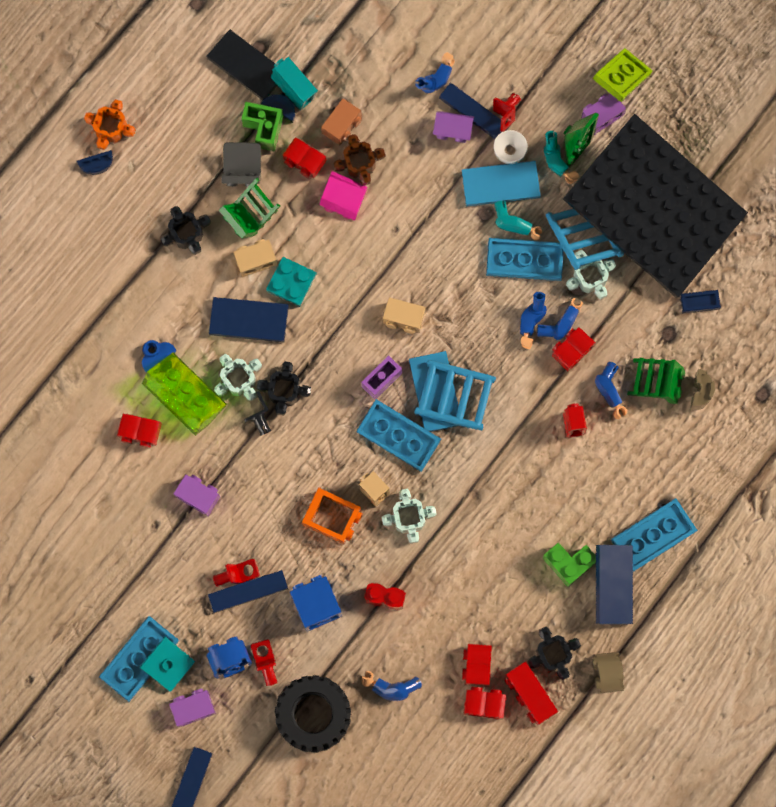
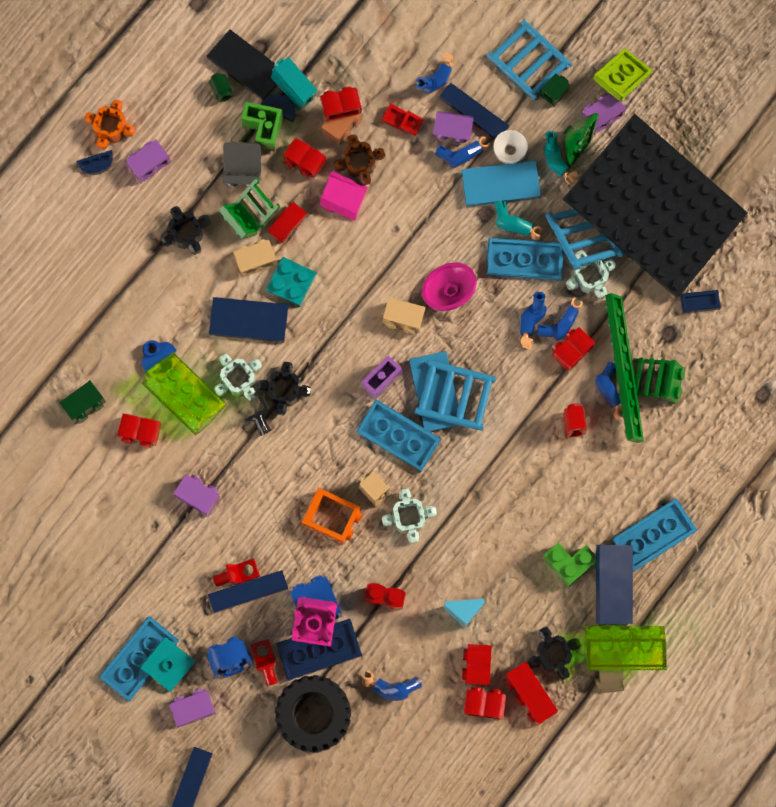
red bracket [493,93,521,132] -> none
dark tan cylinder [690,369,715,411] -> none
none -> dark green brick [59,380,106,424]
none -> medium lavender brick [126,140,171,183]
none -> dark green brick [208,73,233,102]
none -> red slope [267,202,308,243]
none -> dark blue tile [276,619,363,681]
none -> dark pink slope [291,597,337,646]
none -> red brick [320,86,362,121]
none -> red slope [381,103,424,136]
none -> dark pink dish [422,262,477,311]
none -> blue arm [434,137,490,168]
none -> medium azure slope [444,599,485,628]
none -> dark azure bar [486,20,572,101]
none -> dark green brick [540,73,570,107]
none -> clear neon green slope [584,626,667,670]
none -> green plate [605,293,644,443]

